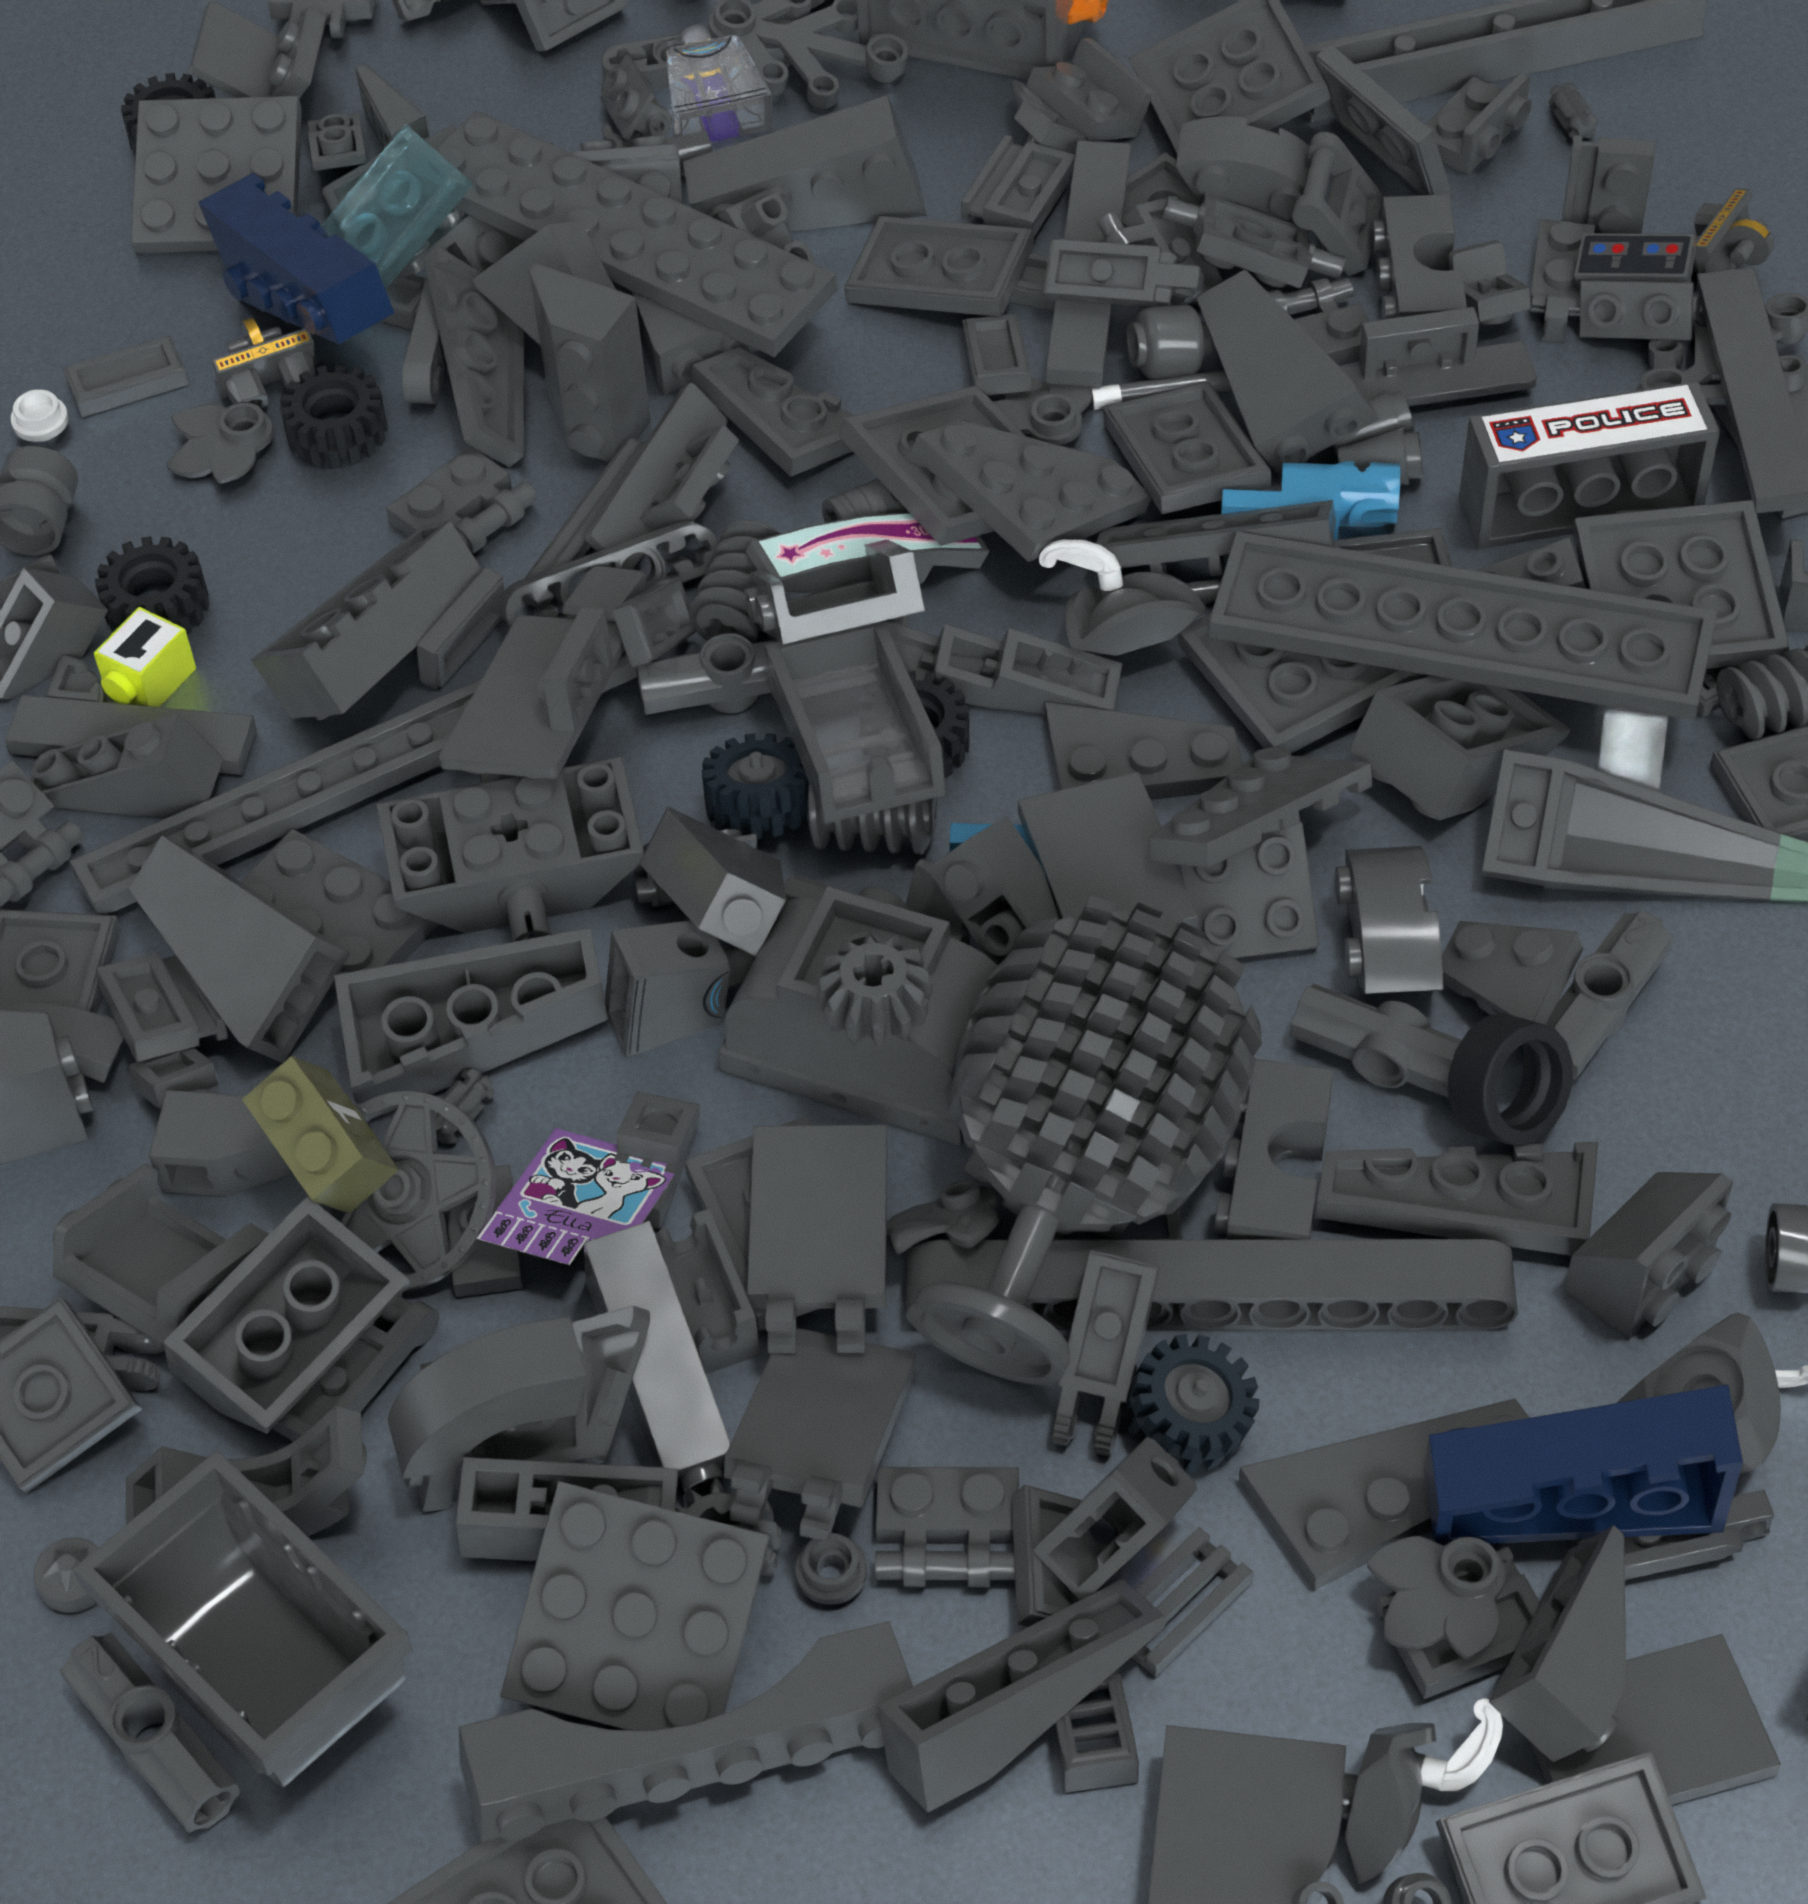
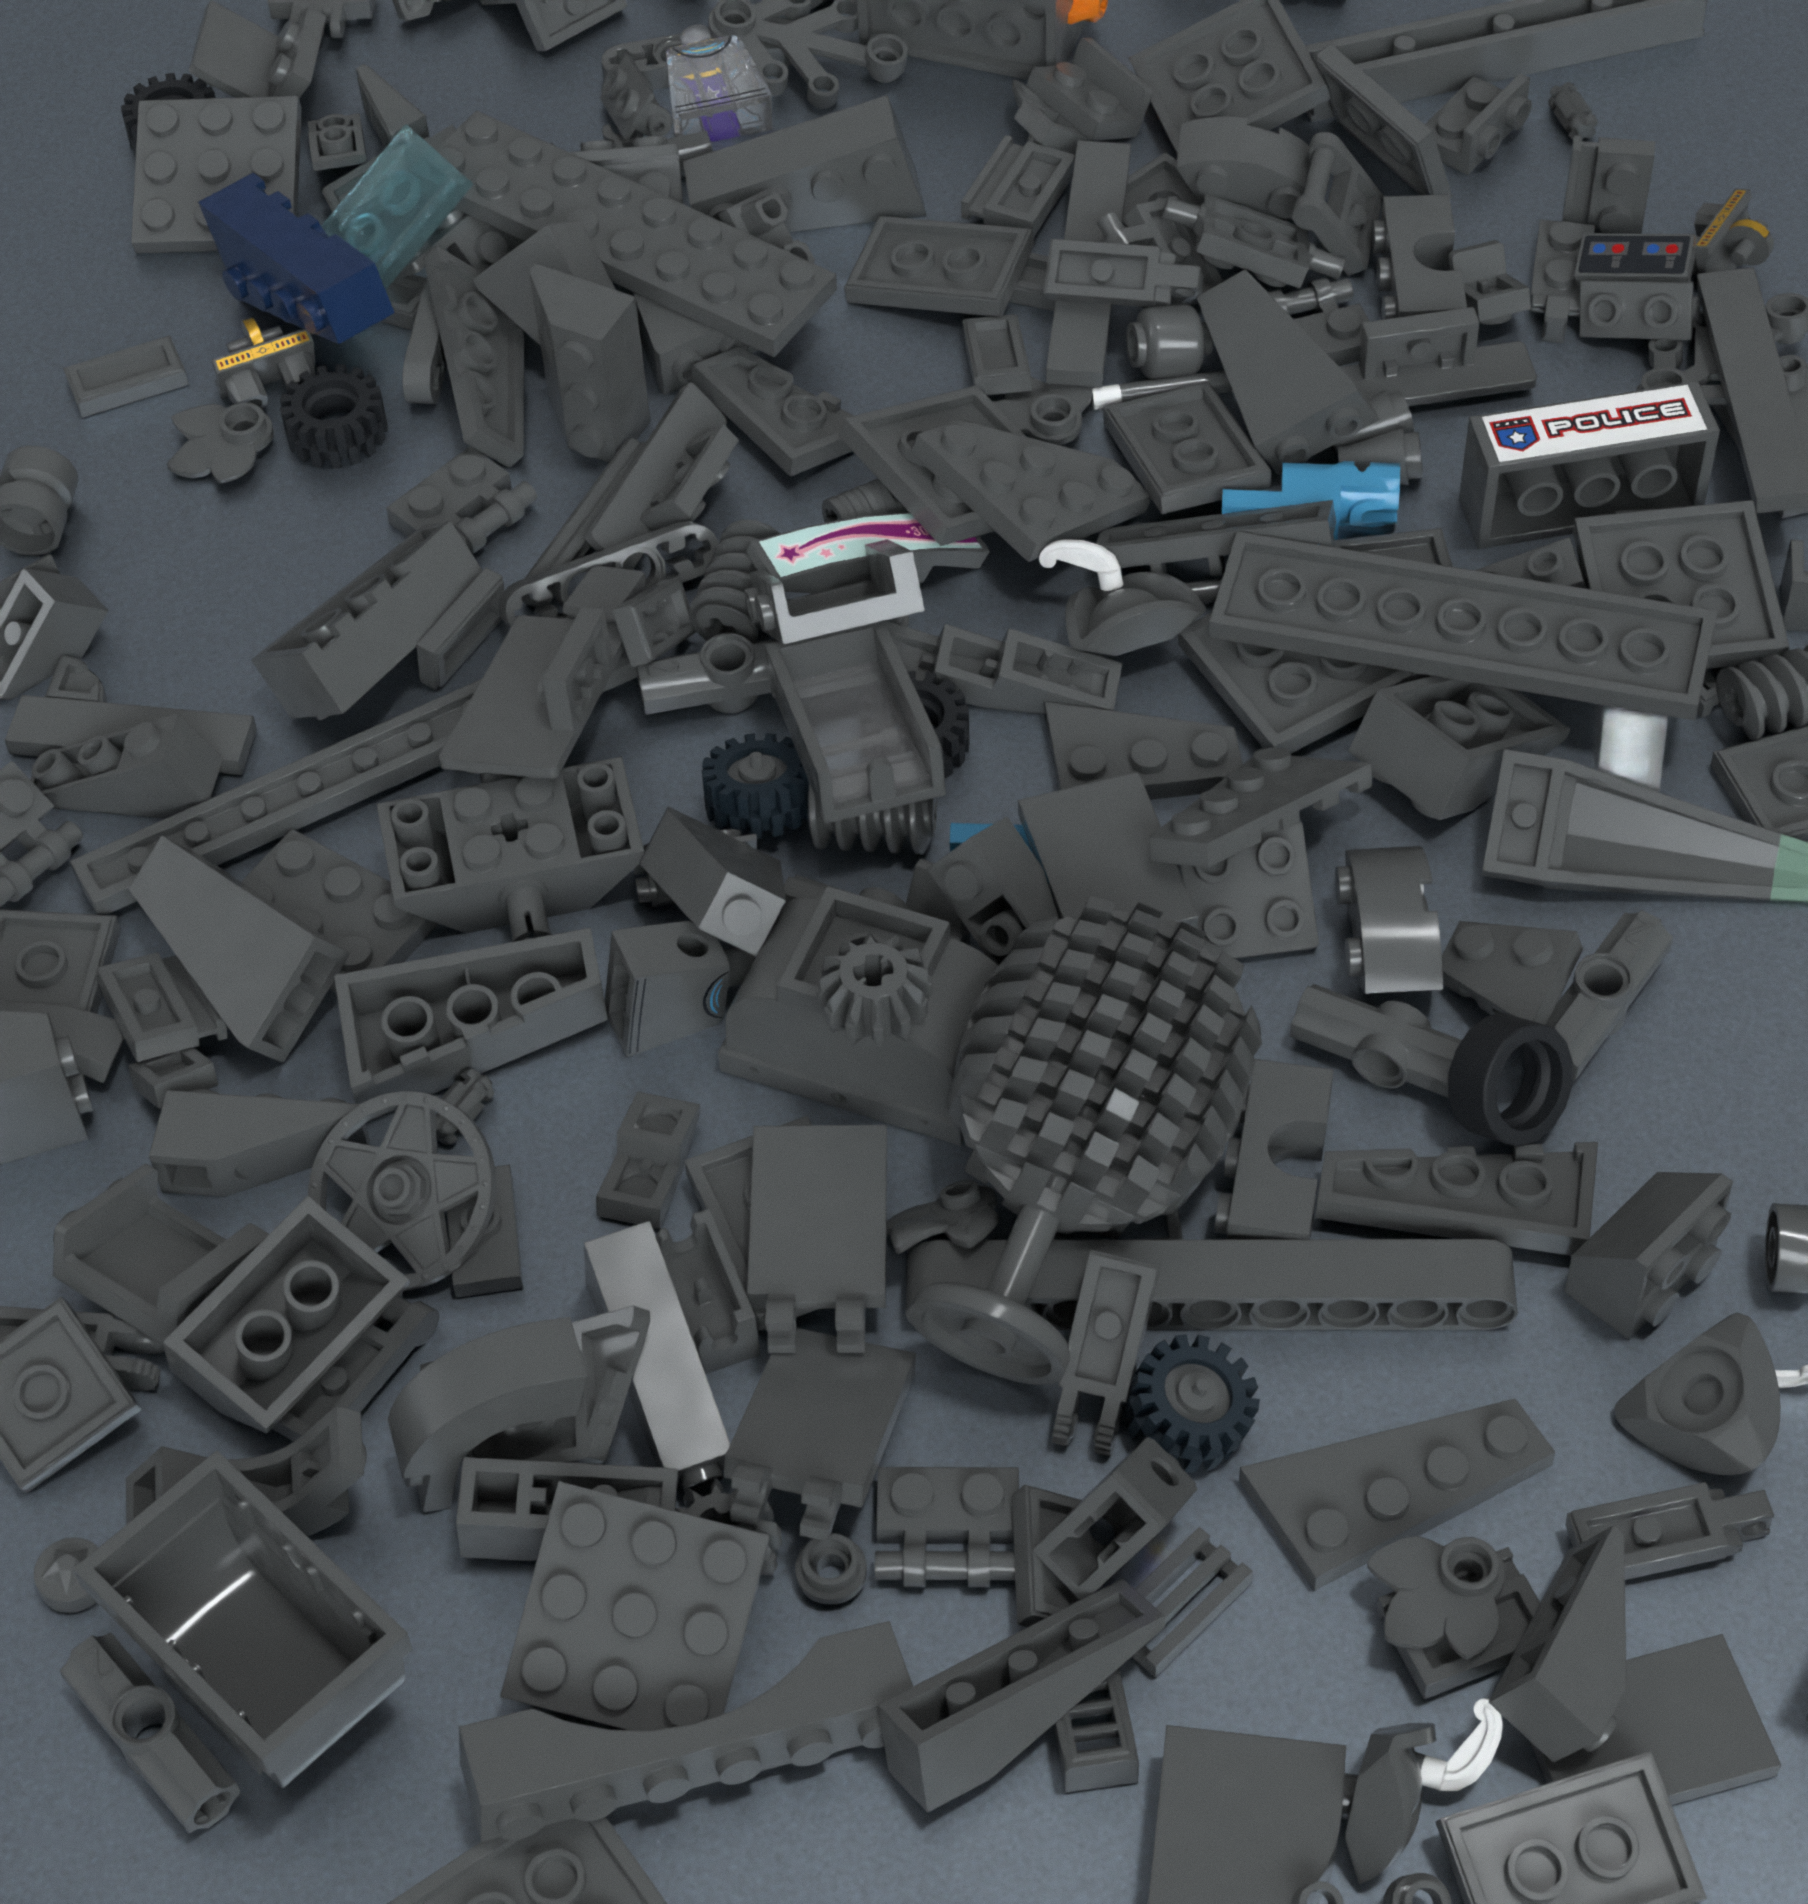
white plate [11,390,69,442] -> none
neon yellow brick [94,607,196,707] -> none
black tyre [95,536,209,635] -> none
olive brick [242,1055,399,1213] -> none
sticker [476,1128,674,1265] -> none
dark blue wedge [1424,1384,1743,1546] -> none

